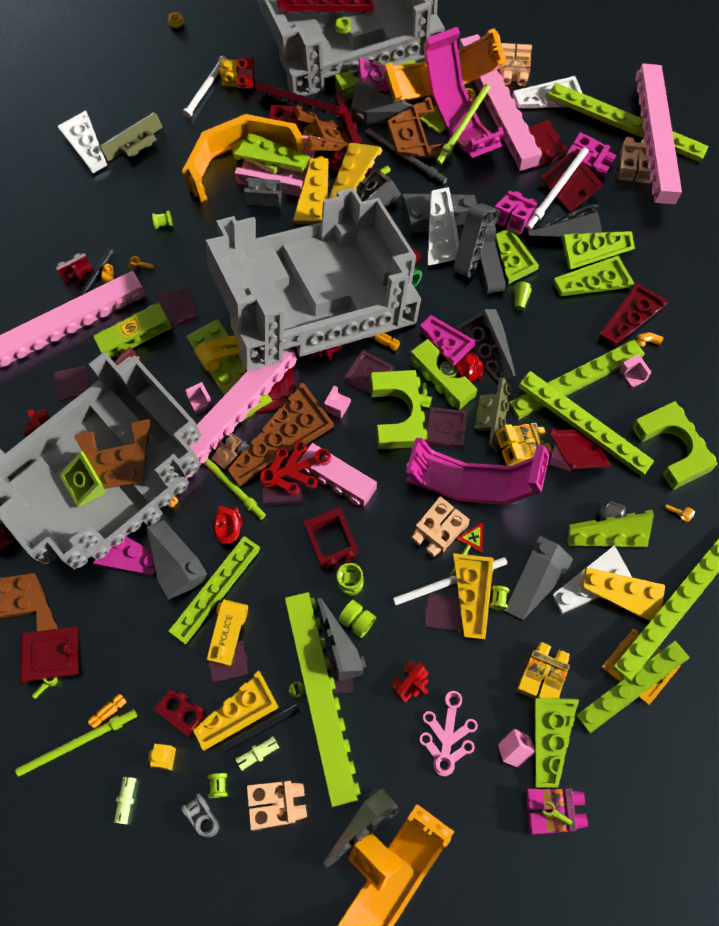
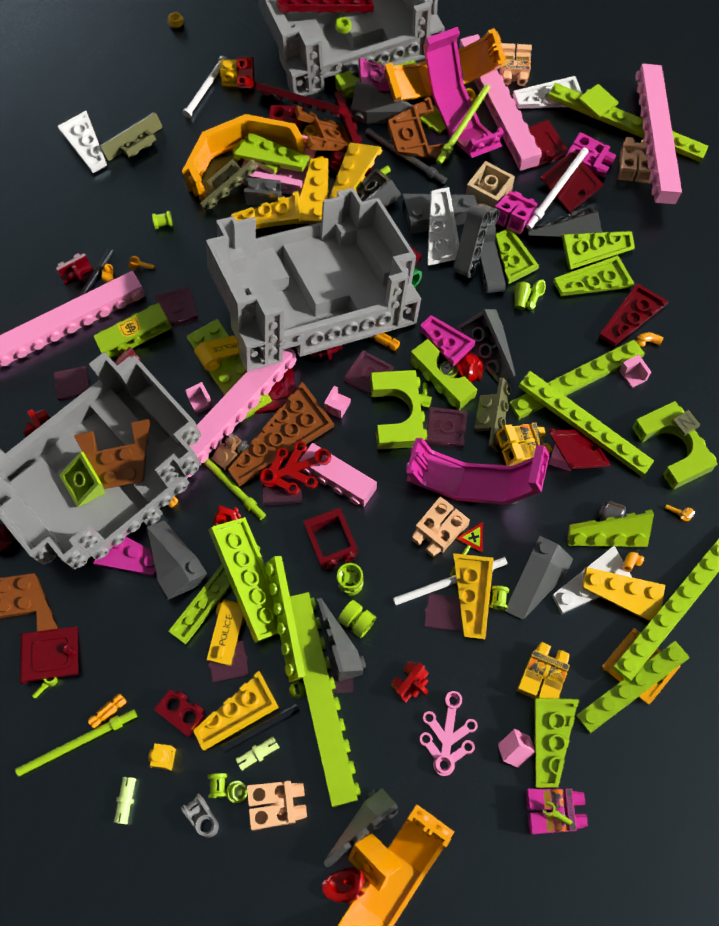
none -> olive bracket [200,159,259,209]
none -> lime plate [208,517,278,643]
none -> lime plate [226,781,248,804]
none -> yellow wing [231,191,300,229]
none -> lime plate [266,556,306,682]
none -> red hat [322,868,365,904]
none -> tan brick [466,161,515,208]
none -> lime piece [526,280,546,310]
none -> lime piece [578,84,619,118]
none -> light orange arm [622,552,644,572]
none -> olive tile [671,410,700,436]

